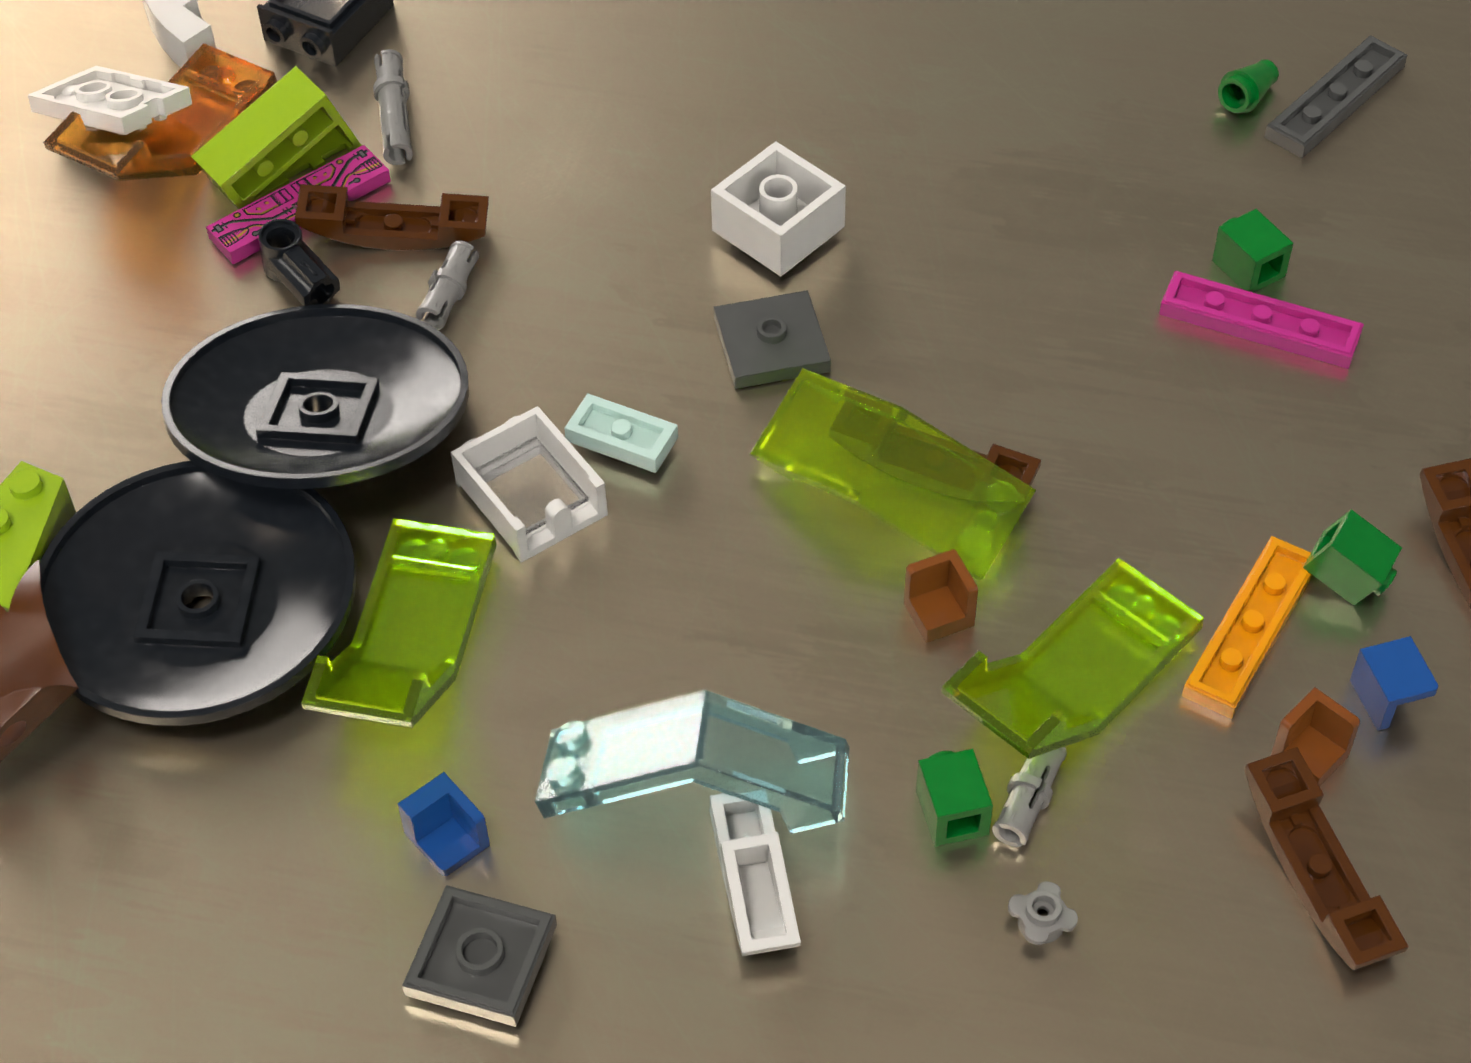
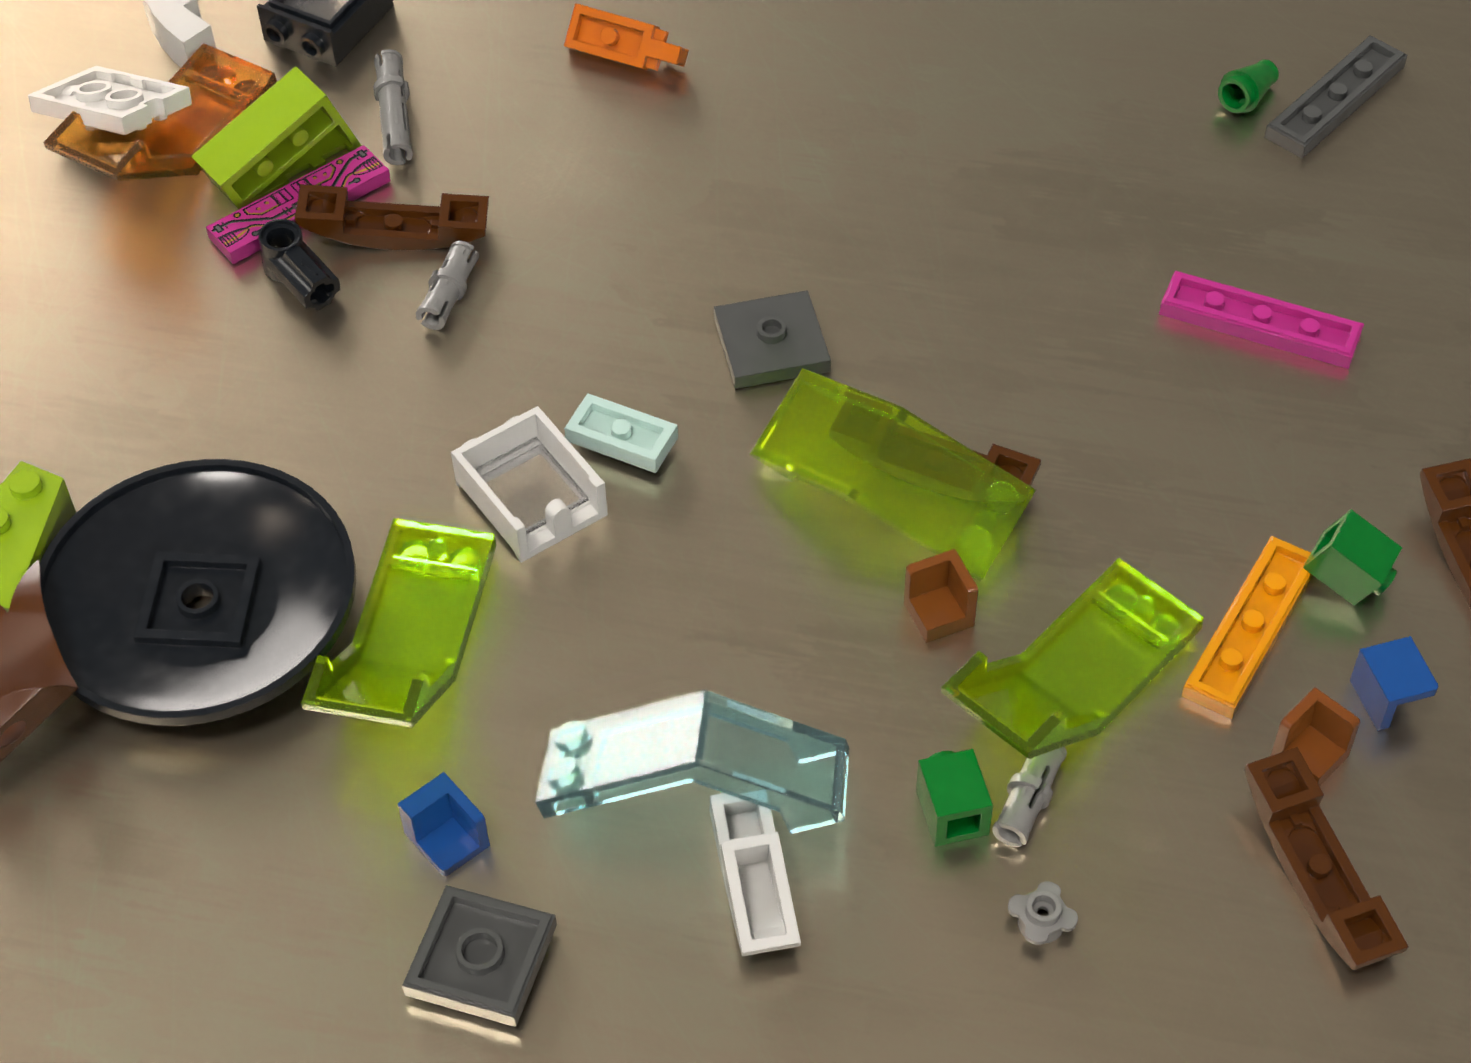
black dish [161,304,469,489] -> none
white brick [711,141,846,277] -> none
green brick [1212,209,1293,293] -> none
none -> orange hinge [564,3,689,71]

